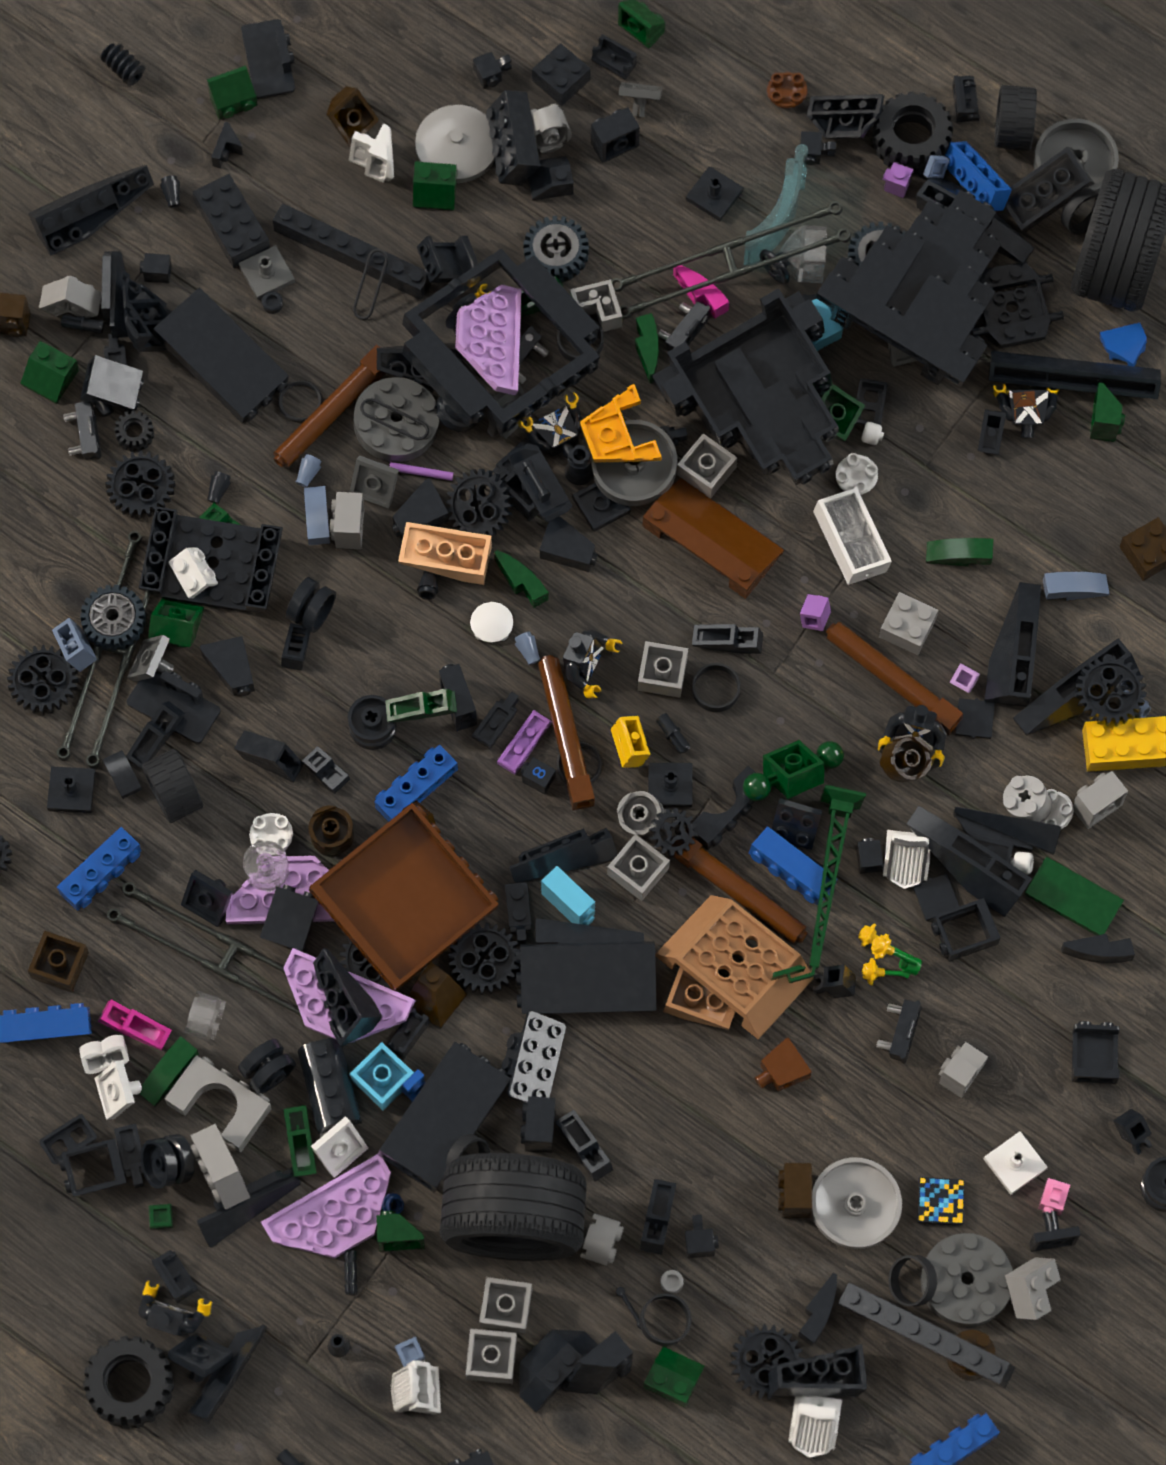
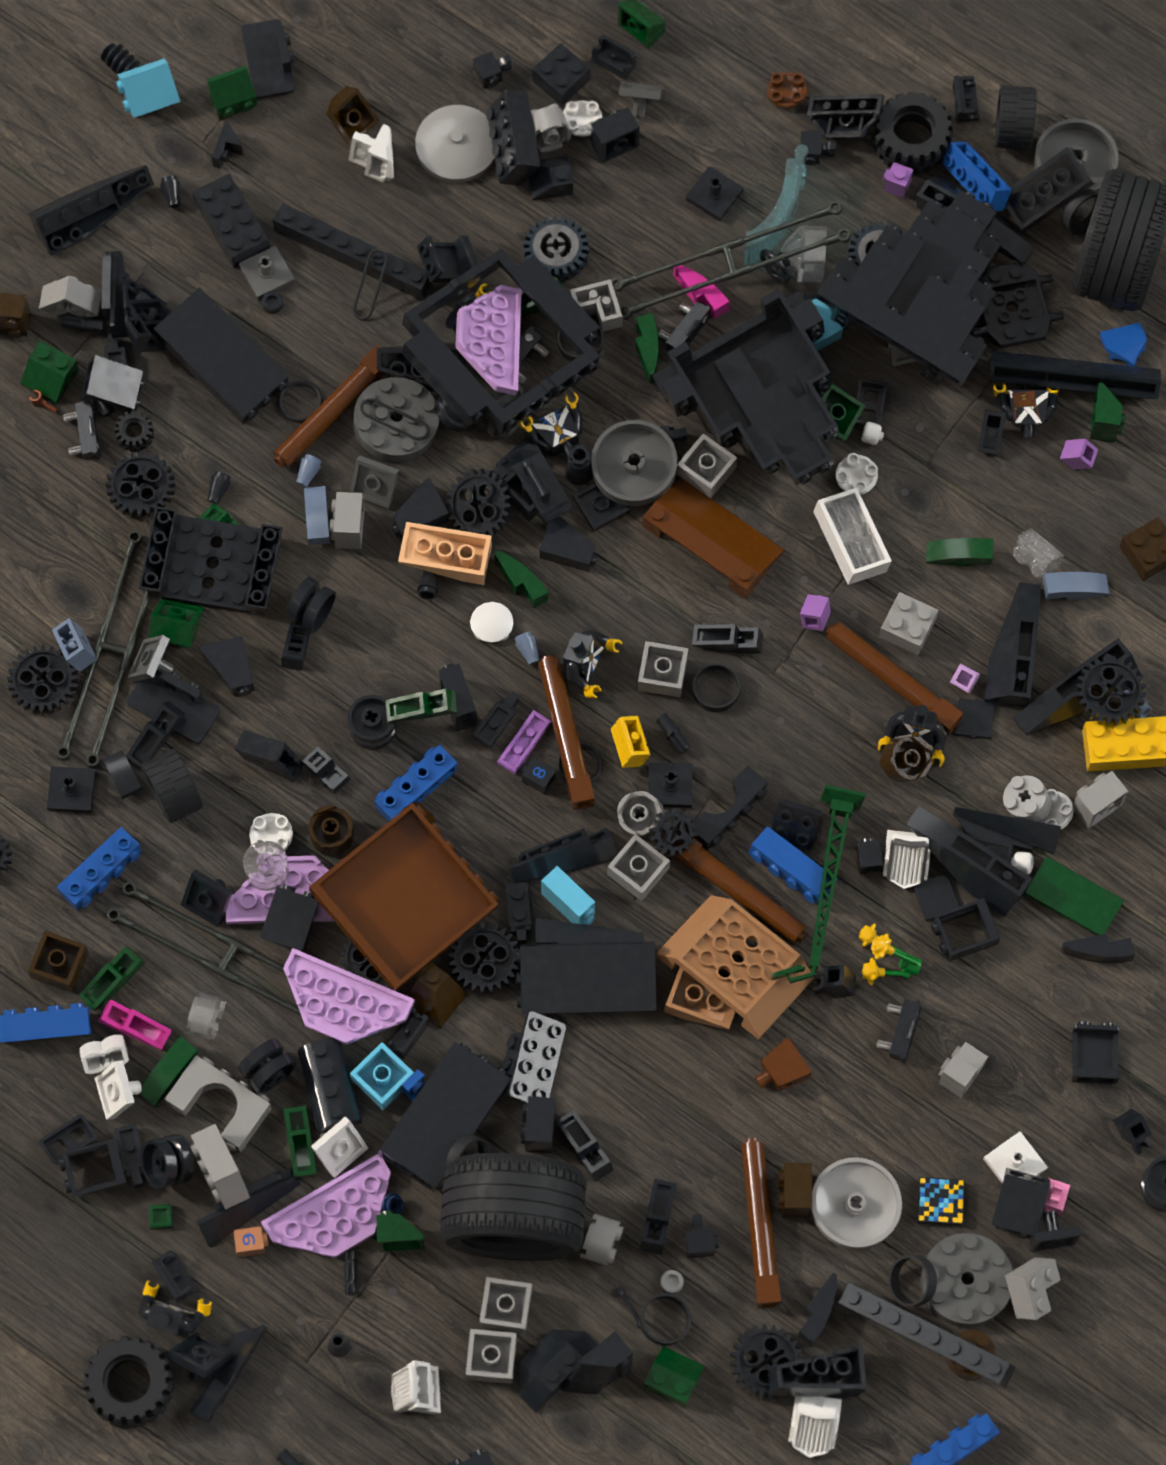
wheel [80,585,146,651] -> none
black brick [140,253,172,283] -> none
white bracket [169,548,218,598] -> none
black wedge [313,948,383,1047] -> none
medium lavender piece [390,462,454,481] -> none
sand blue tile [395,1337,425,1367] -> none
dark green slope [413,161,458,210] -> none
light orange wing [580,384,662,463] -> none
dark green brick [743,740,844,801] -> none
sand blue tile [923,155,950,178] -> none
none -> copper hand [29,390,58,413]
none -> dark green slope [79,946,146,1011]
none -> medium azure brick [116,59,180,118]
none -> nougat brick [234,1226,269,1257]
none -> white dish [563,100,603,137]
none -> reddish brown brick [741,1138,781,1308]
none -> black panel [992,1168,1050,1237]
none -> clear slope [1012,528,1064,579]
none -> medium lavender brick [1060,439,1098,469]

